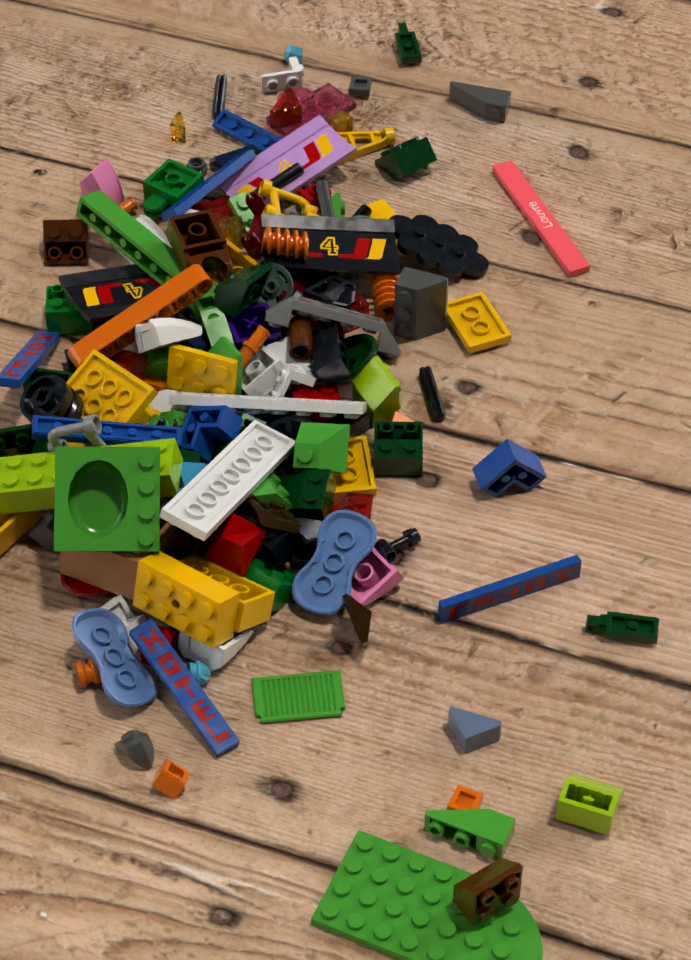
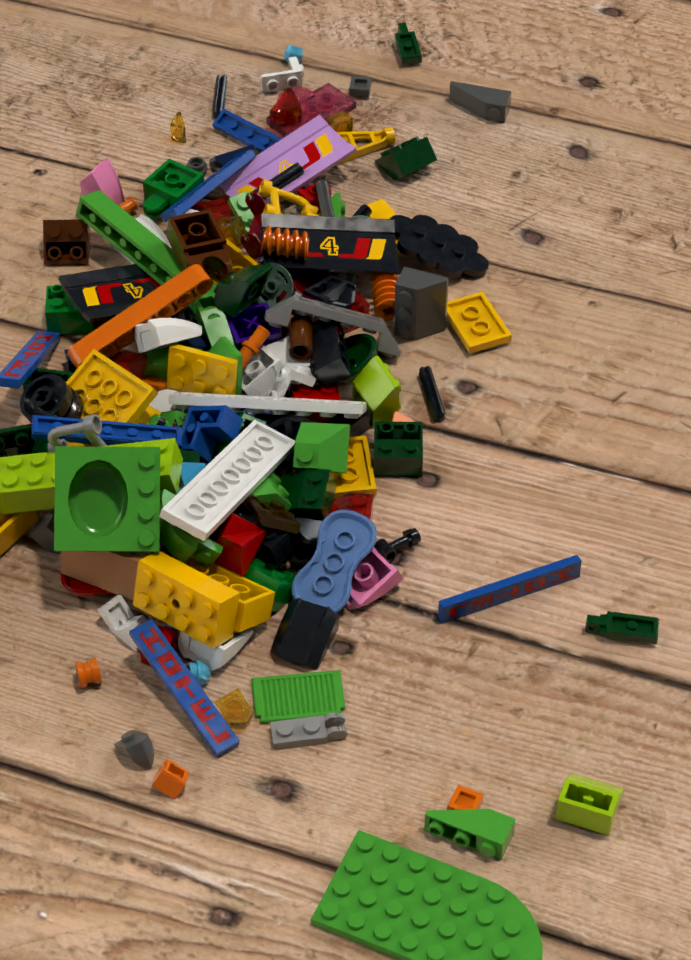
medium blue plate [72,608,157,707] -> none
dark brown slope [342,594,372,648] -> none
sand blue slope [448,706,502,754] -> none
reddish brown slope [453,858,523,926] -> none
blue brick [472,439,547,498] -> none
coral tile [492,160,590,277] -> none
none -> bright green arch [160,489,223,567]
none -> clear yellow plate [215,688,253,729]
none -> black slope [270,598,339,667]
none -> light grey hinge [270,712,348,750]

